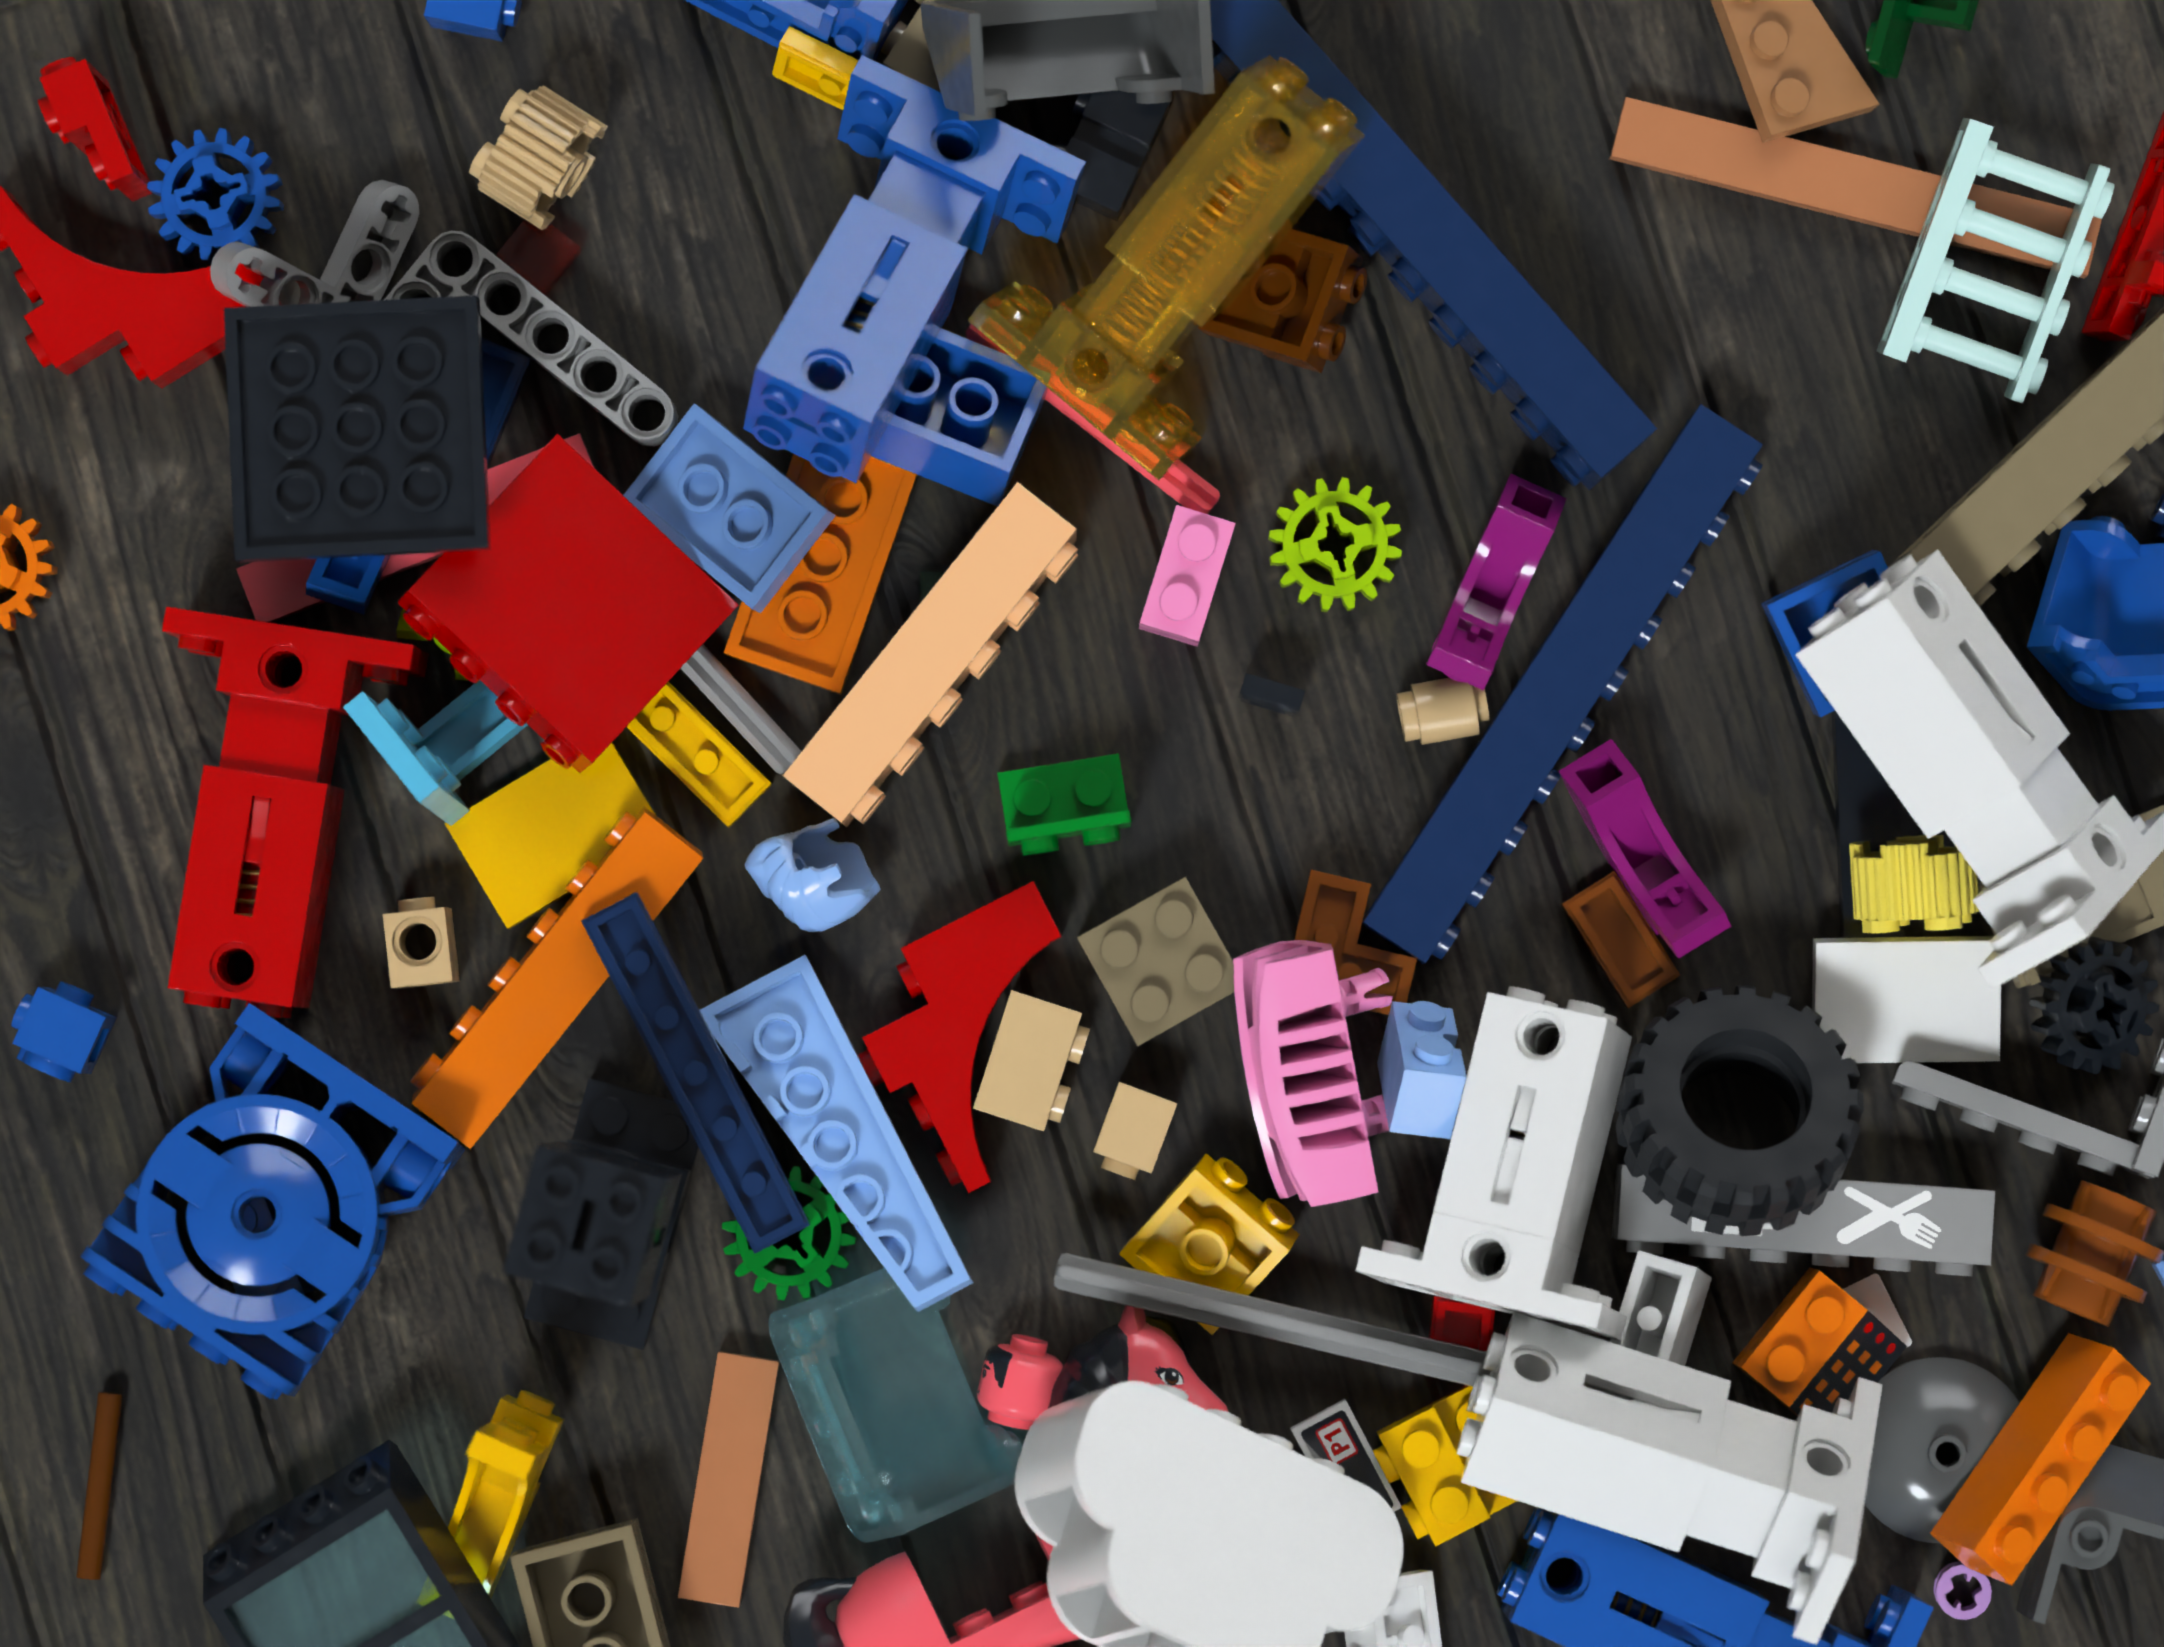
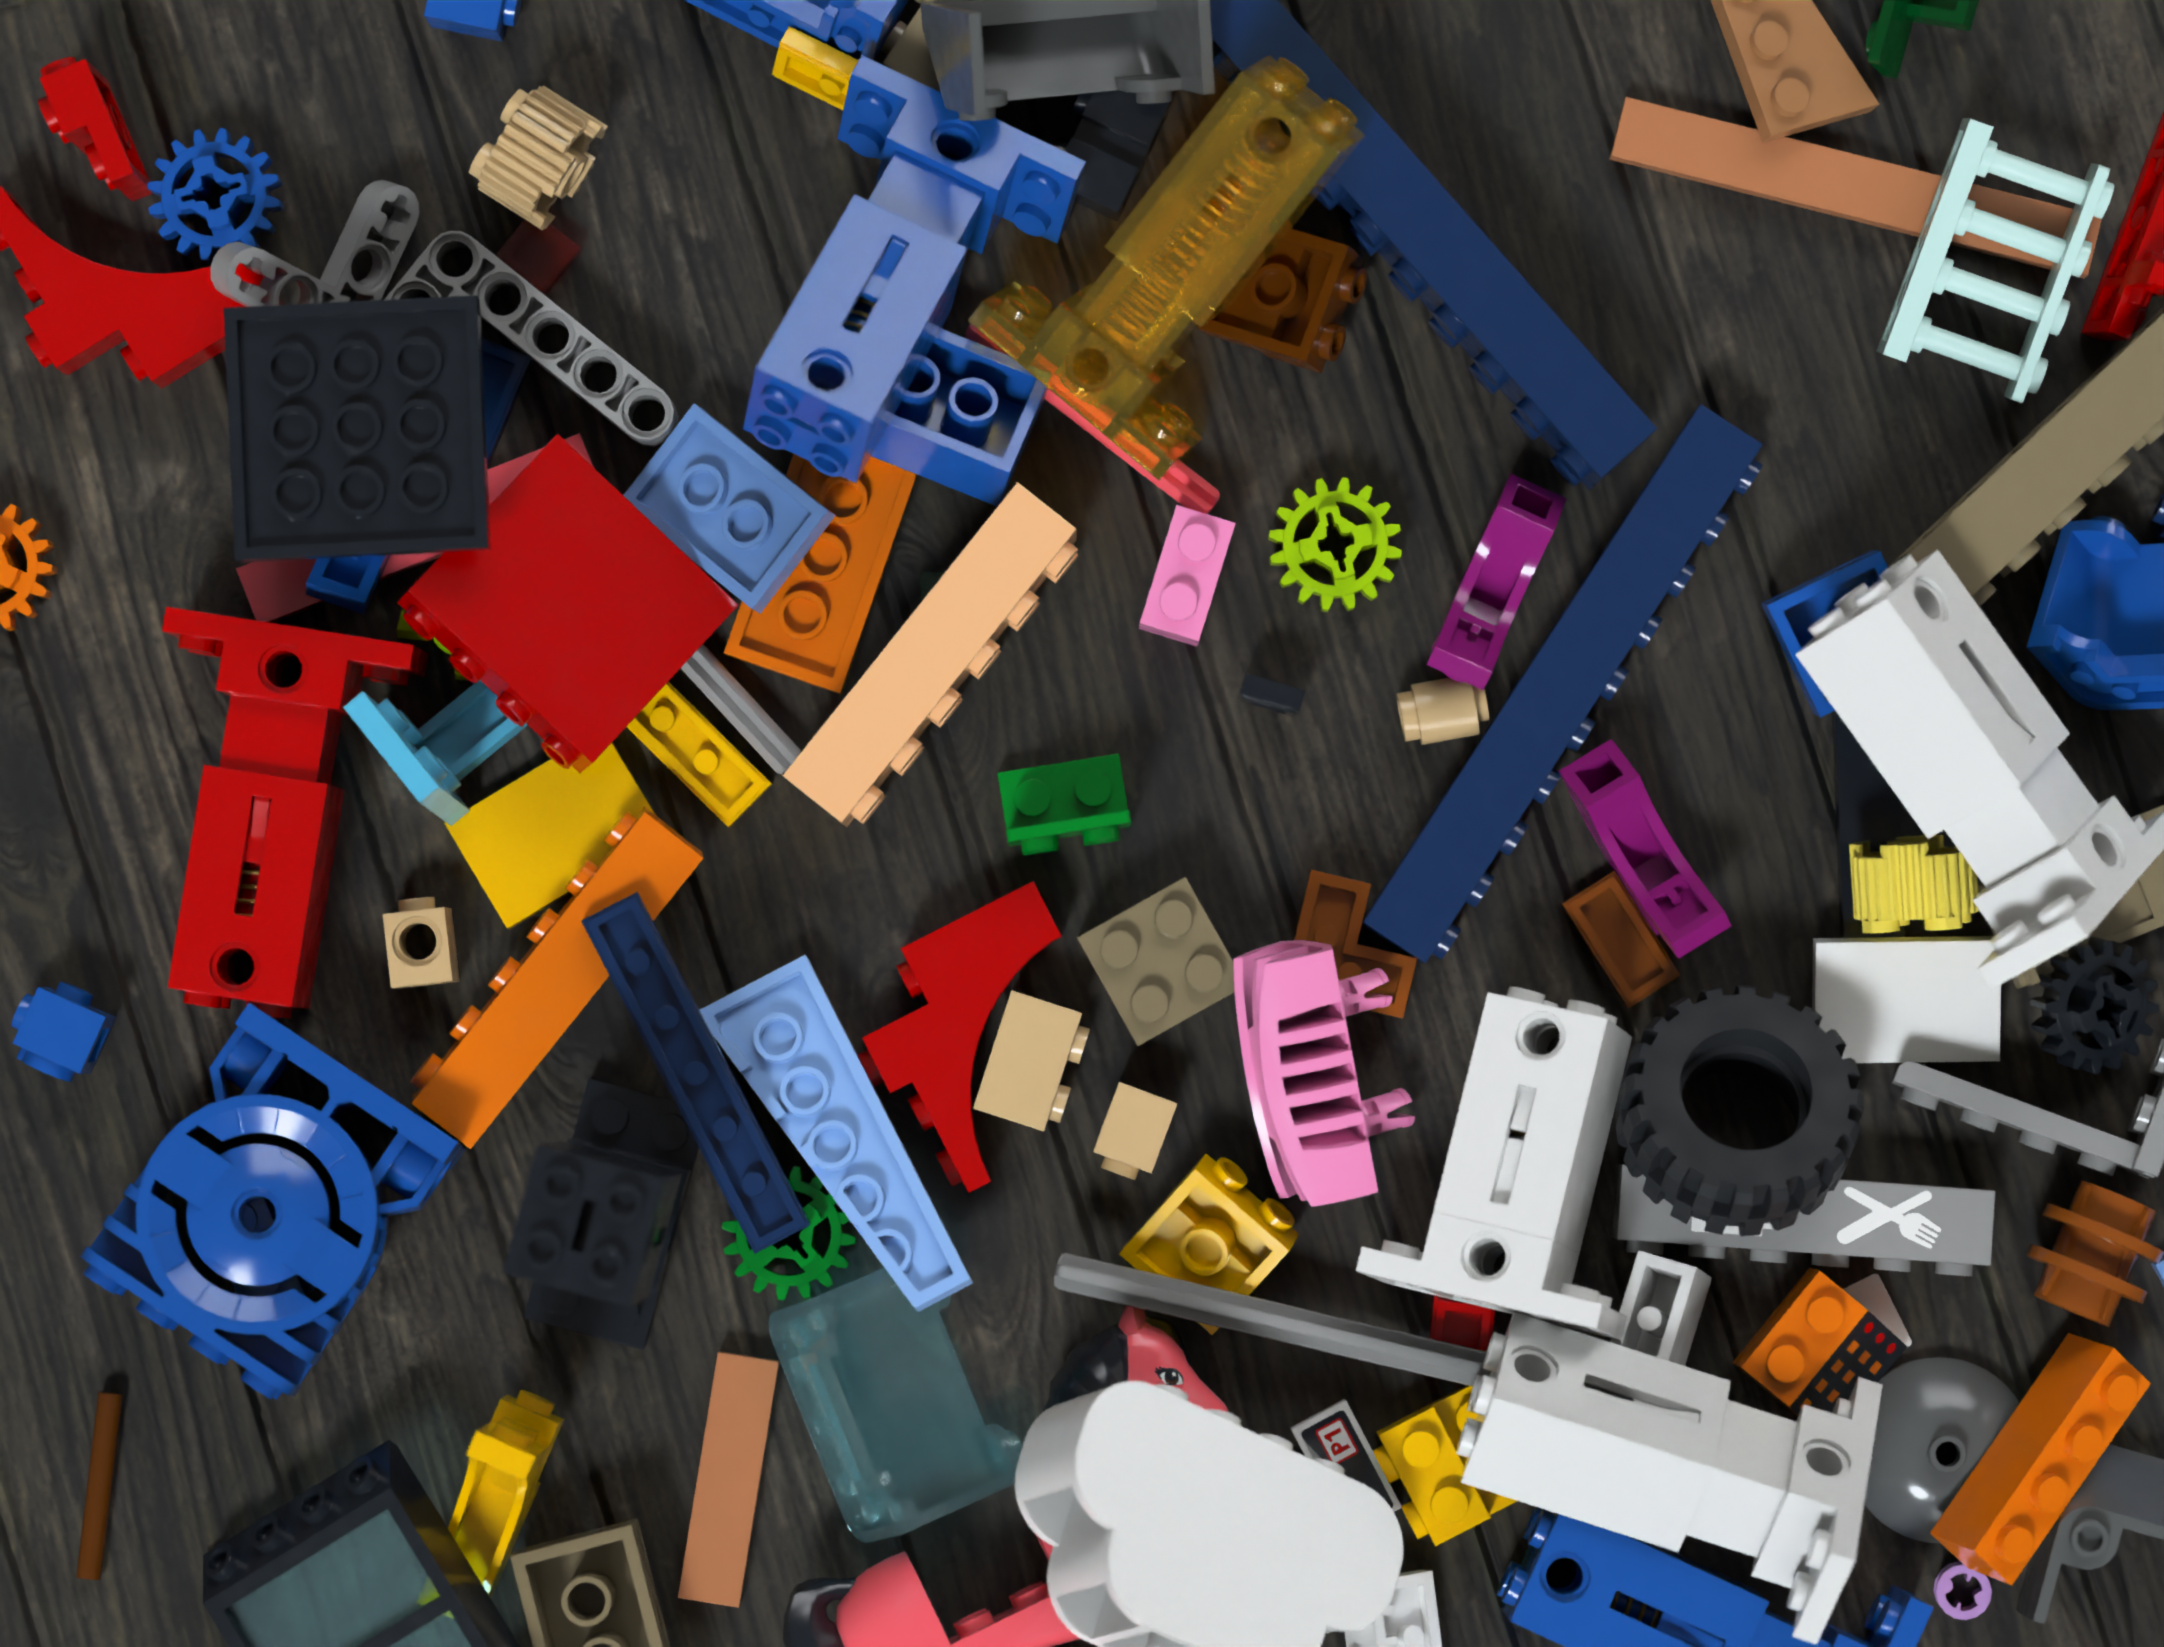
light blue hair [745,818,881,932] -> none
coral head [977,1334,1063,1430] -> none
light blue brick [1377,1001,1466,1139] -> none

